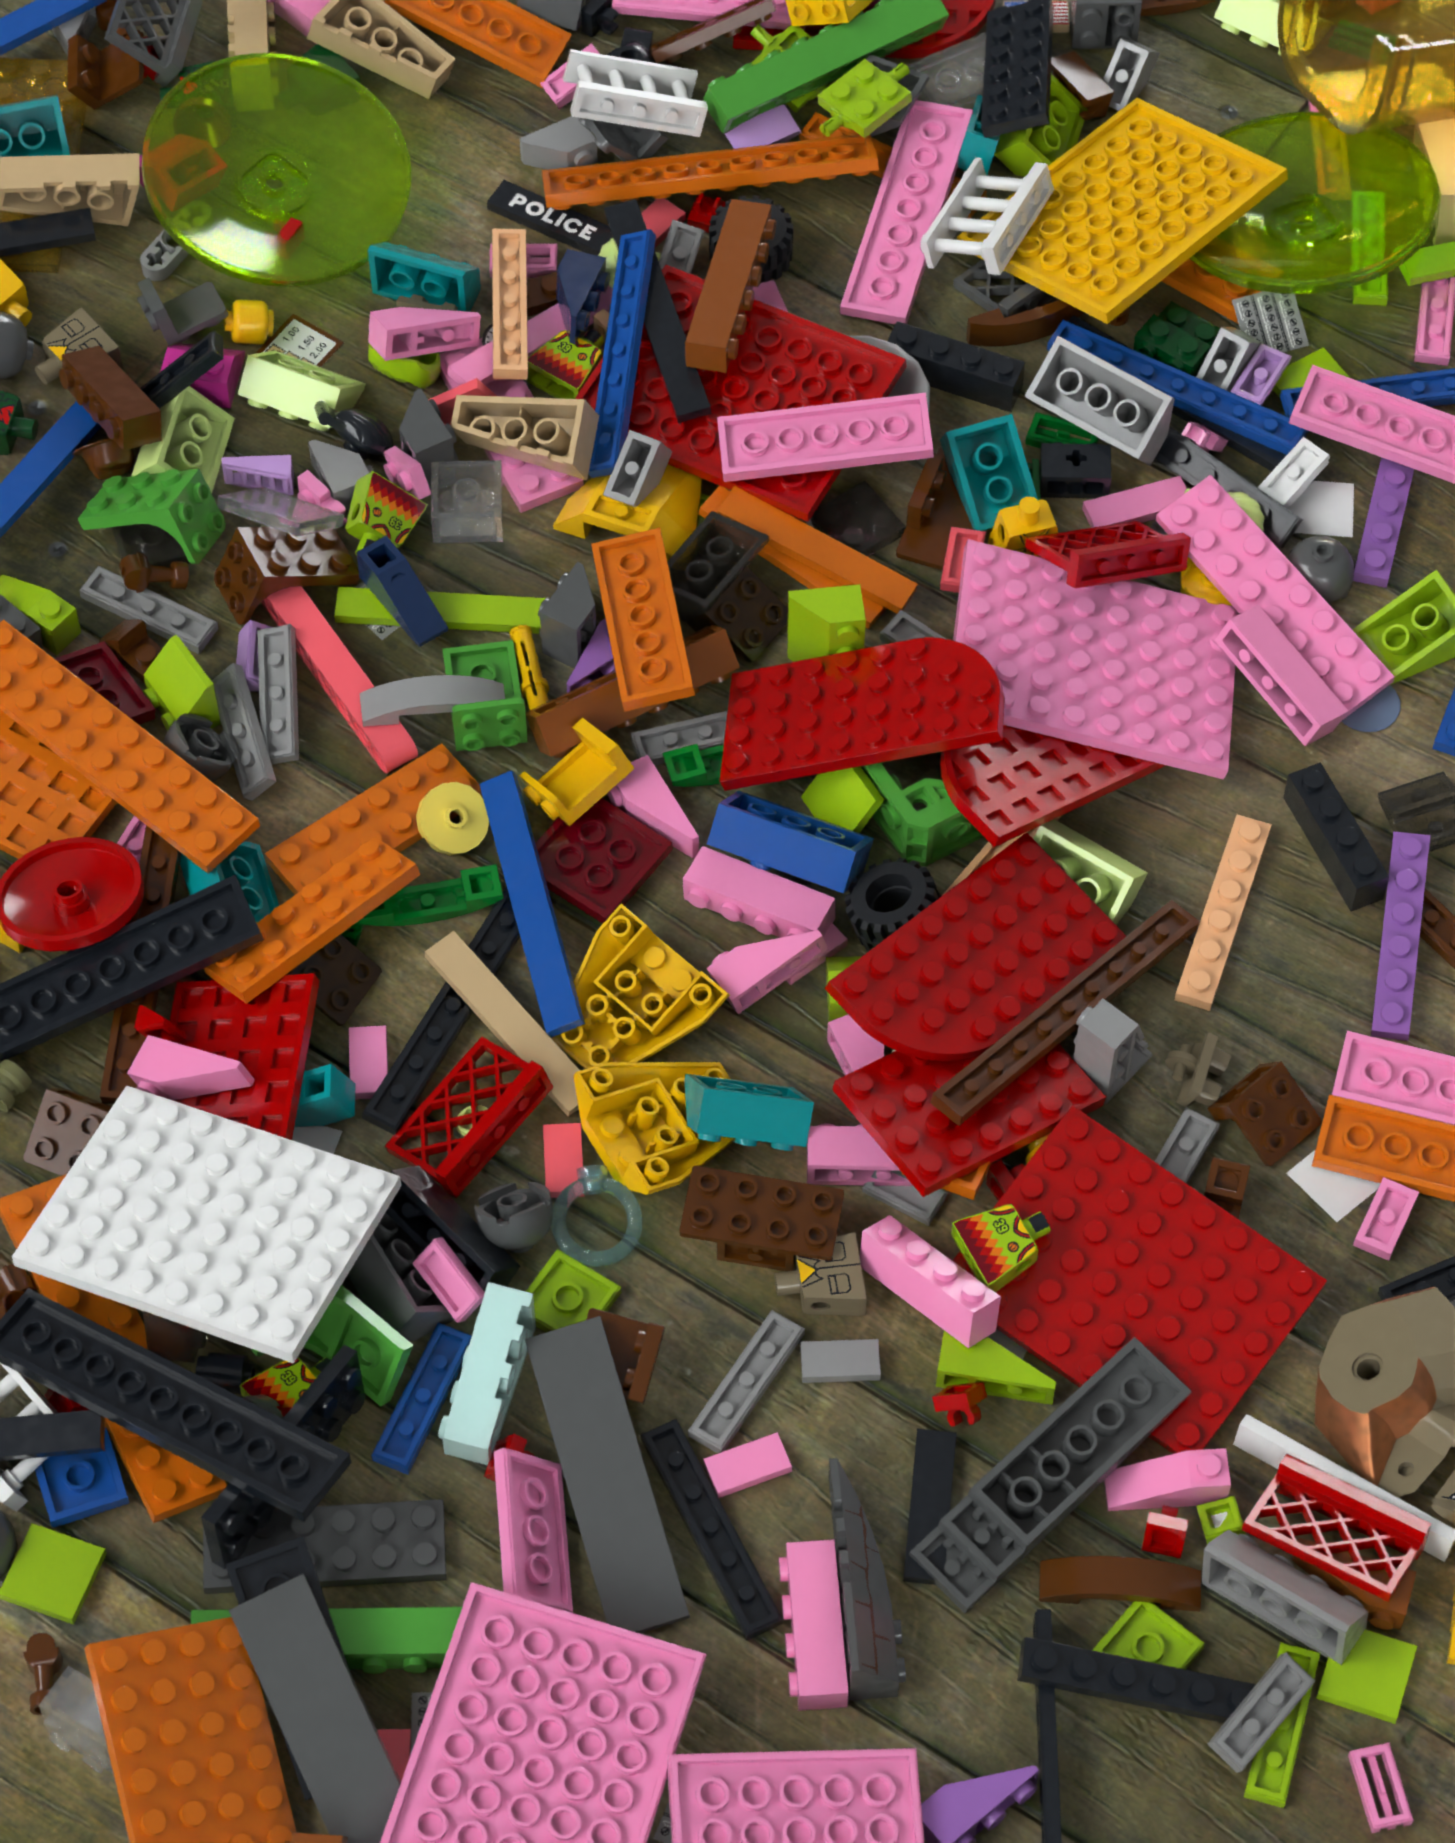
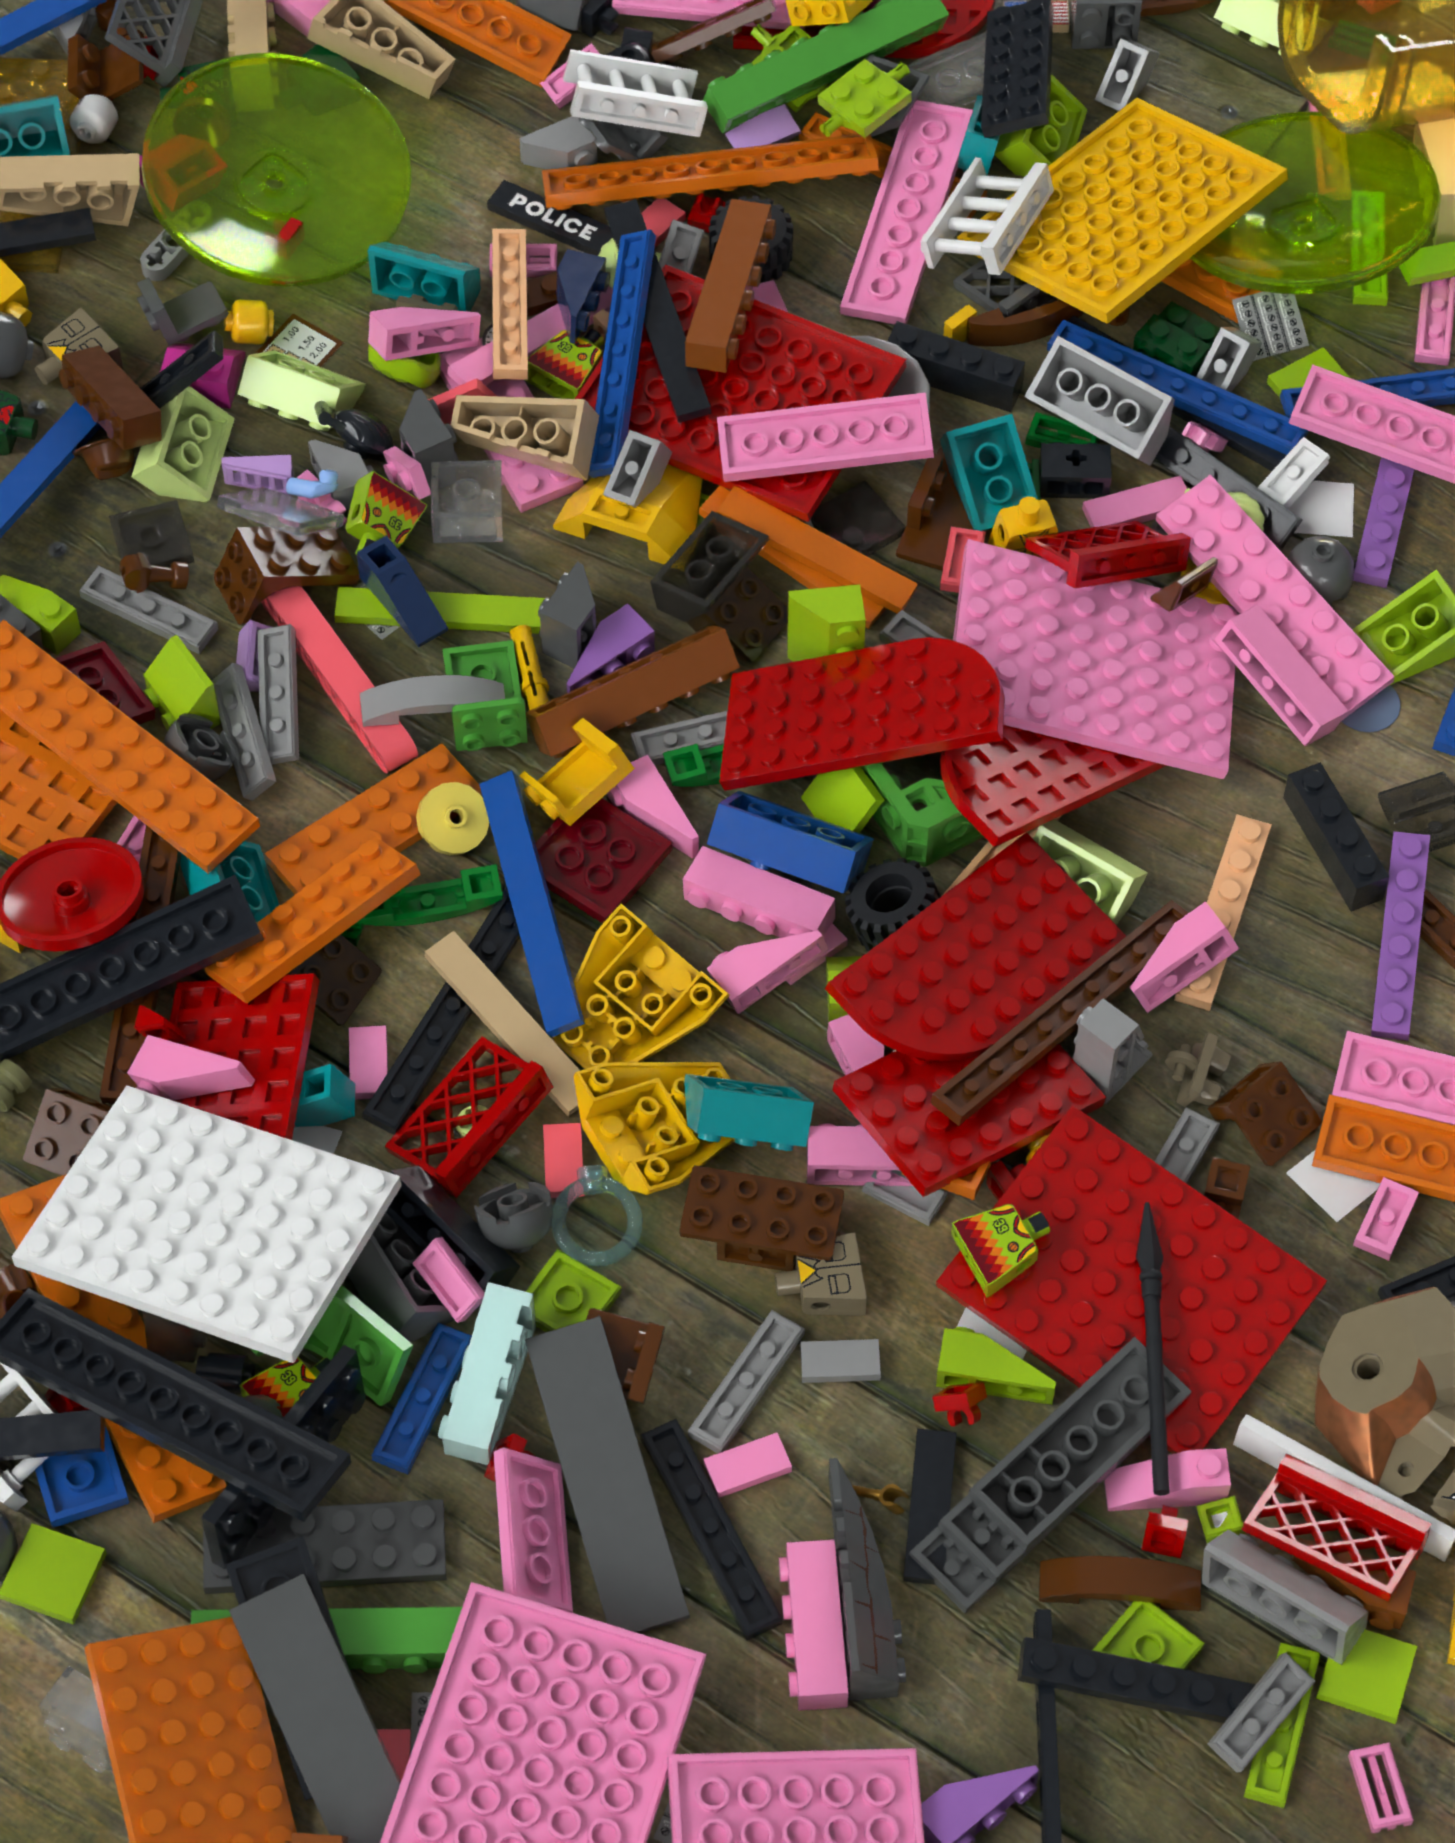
reddish brown leg [23,1633,63,1715] -> none
bright green bracket [78,469,226,564] -> none
reddish brown slope [98,619,162,684] -> none
orange plate [591,528,695,712] -> none
bright pink brick [859,1215,1001,1348] -> none
reddish brown hinge [1051,51,1114,120] -> none
lavender slope [1230,343,1292,406] -> none
none -> white head [70,94,118,144]
none -> light blue arm [286,469,339,499]
none -> pearl gold hand [852,1484,909,1515]
none -> yellow tile [943,304,977,342]
none -> bright pink slope [1130,901,1239,1013]
none -> black piece [1136,1202,1170,1496]
none -> reddish brown slope [1150,557,1218,612]

